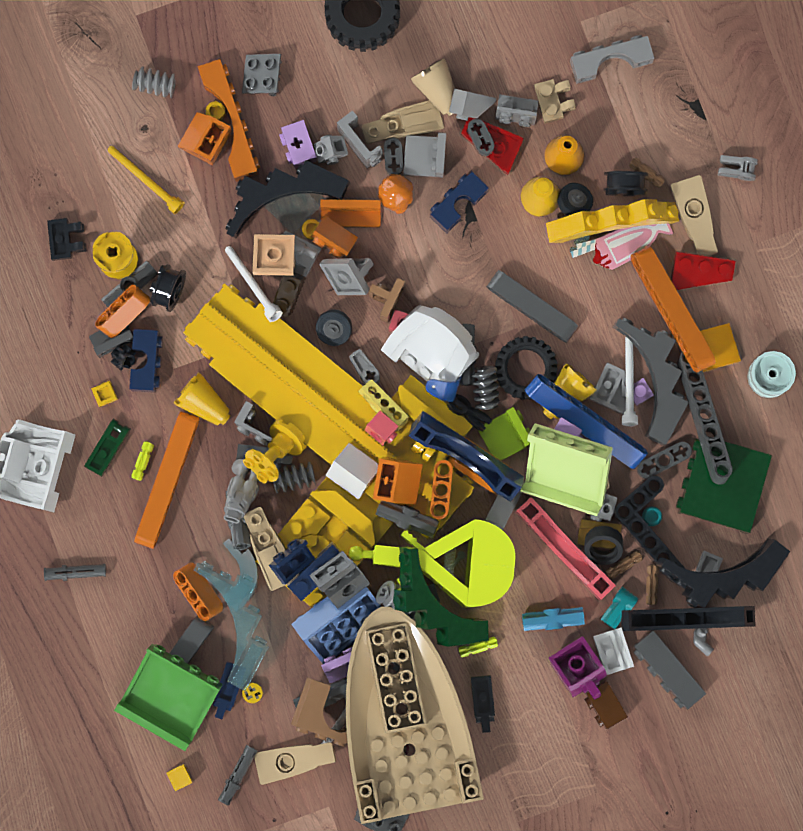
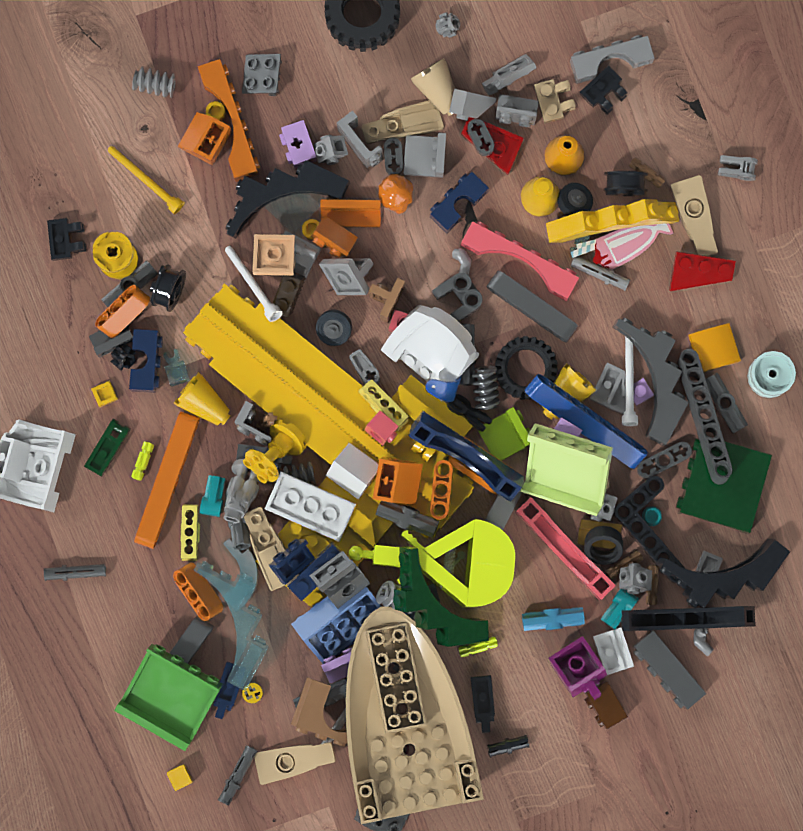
orange beam [631,247,715,373] -> none
none -> clear light blue plate [163,349,190,387]
none -> light yellow piece [180,504,200,561]
none -> teal piece [200,475,226,517]
none -> medium nougat axle [256,412,277,432]
none -> white tile [265,471,356,542]
none -> dark grey piece [432,273,482,322]
none -> light grey gear [436,12,460,38]
none -> light grey arm [452,248,471,276]
none -> coral arch [461,221,579,302]
none -> light grey hinge [482,54,537,95]
none -> black pin [487,735,530,758]
none -> light grey pin [571,256,630,291]
none -> black plate [580,65,628,115]
none -> light grey brick [619,563,652,594]
none -> dark grey piece [706,373,748,434]

